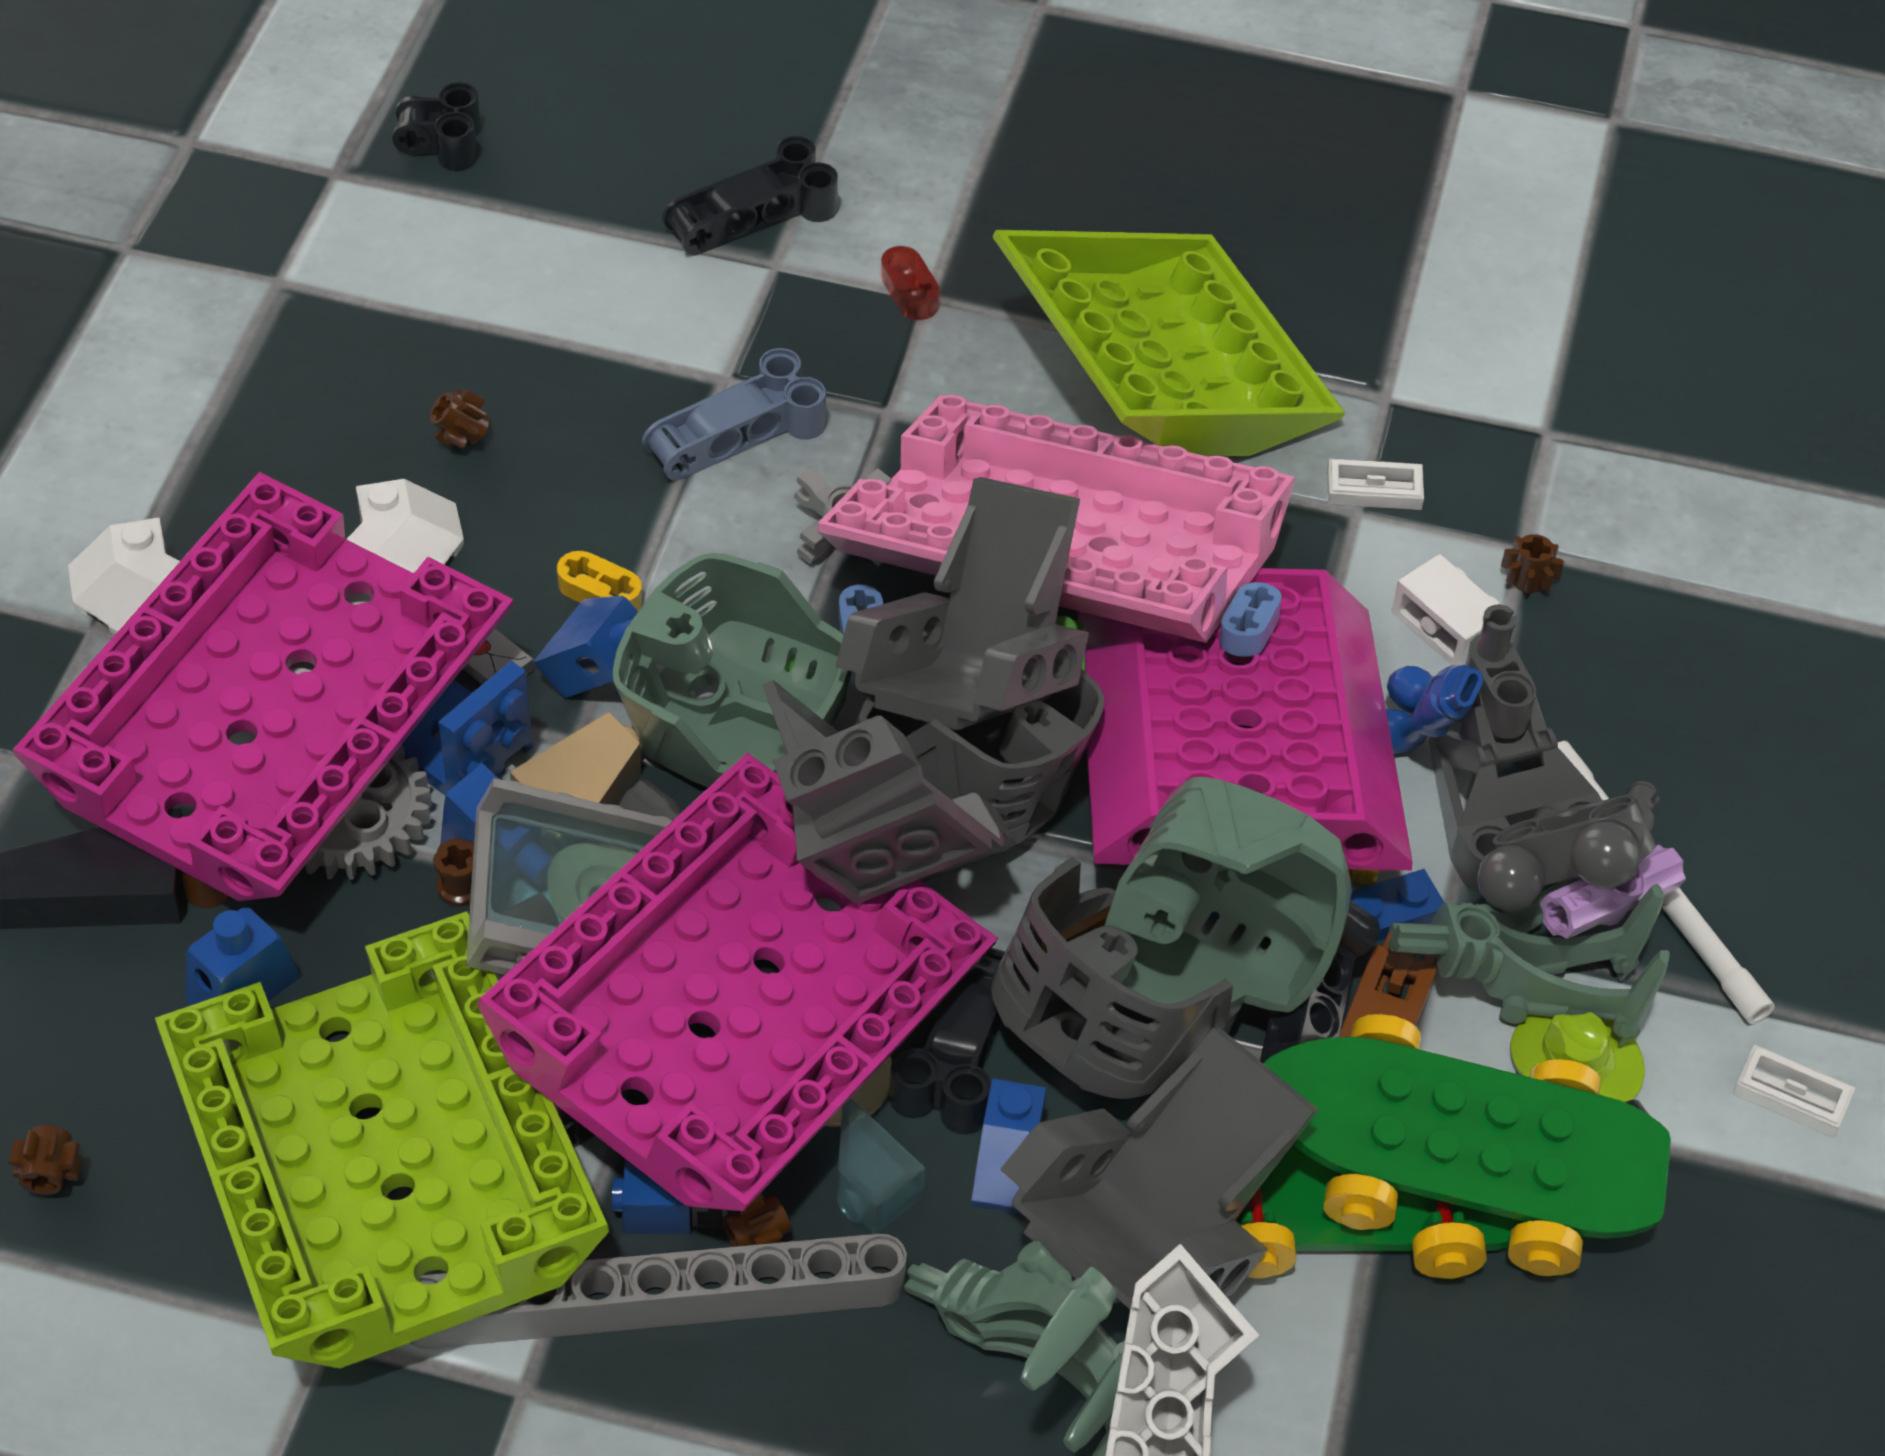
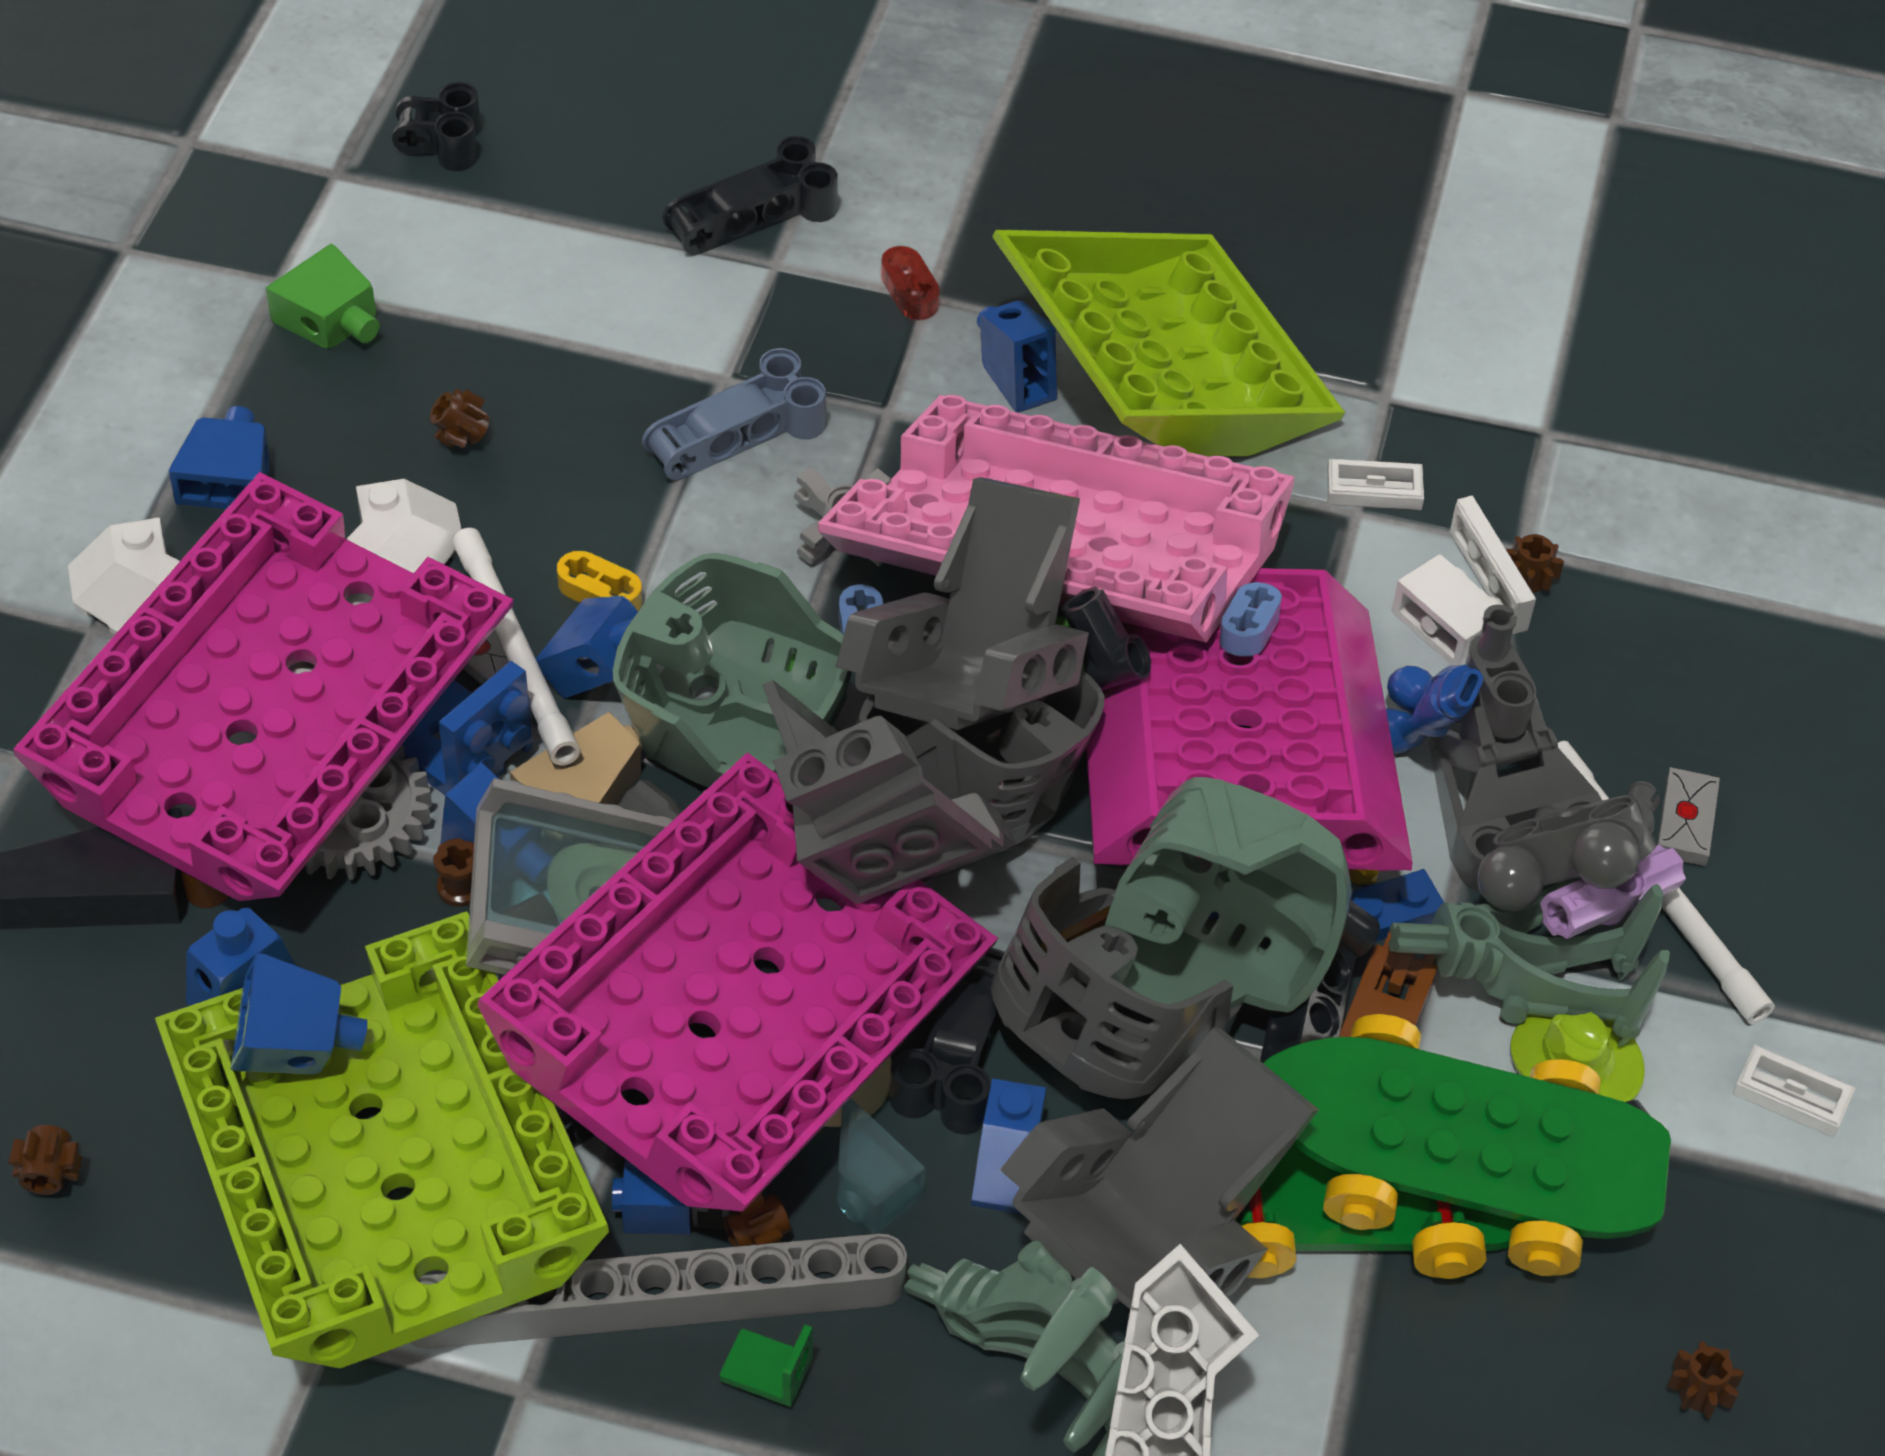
none -> blue torso [169,406,270,509]
none -> blue torso [230,953,367,1074]
none -> bright green torso [265,243,380,349]
none -> white piece [453,528,580,766]
none -> green bracket [720,1324,813,1407]
none -> blue torso [976,301,1057,413]
none -> black piece [1061,586,1151,691]
none -> white tile [1449,495,1536,634]
none -> light grey tile [1657,767,1720,867]
none -> reddish brown gear [1667,1341,1744,1418]

